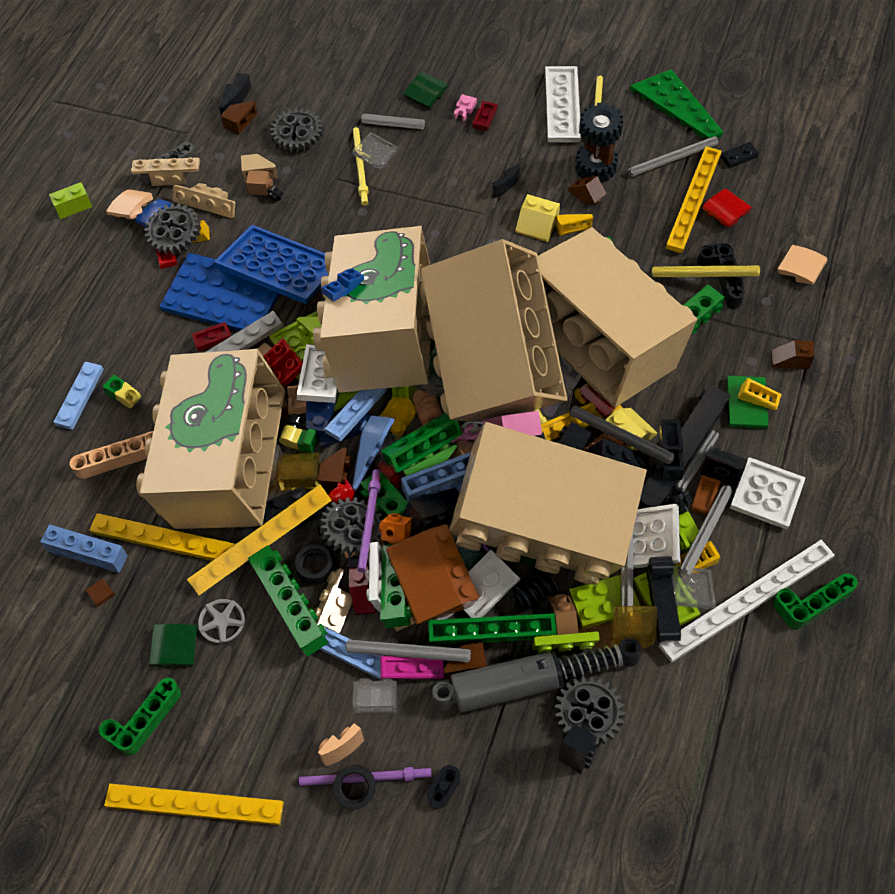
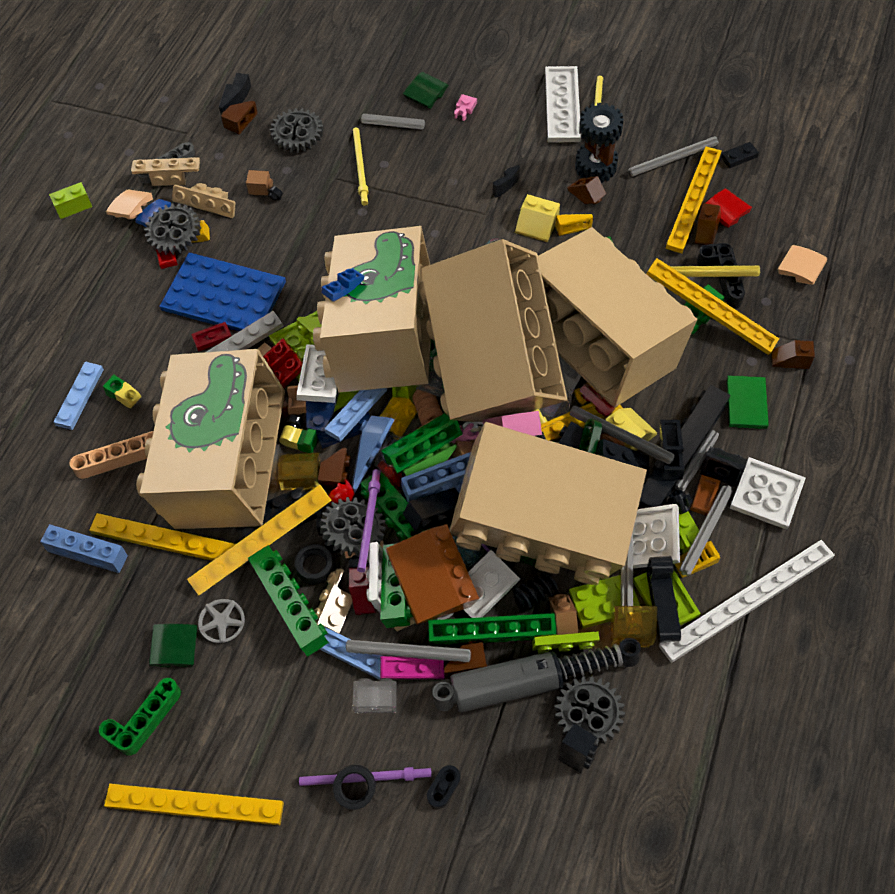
reddish brown tile [86,578,115,607] -> none
blue plate [214,225,329,304] -> none
tan slope [241,154,278,182] -> none
light nougat slope [318,723,364,766] -> none
clear tile [353,132,398,170] -> none
orange brick [379,513,412,544] -> none
dark red plate [472,101,498,132] -> none
green wing [630,69,724,140] -> none
clear tile [672,566,716,610] -> none
yellow slope [737,378,782,411] -> none
green beam [773,573,858,629] -> none
none -> dark green beam [579,418,602,454]
none -> yellow plate [646,258,779,355]
none -> reddish brown slope [695,203,721,245]

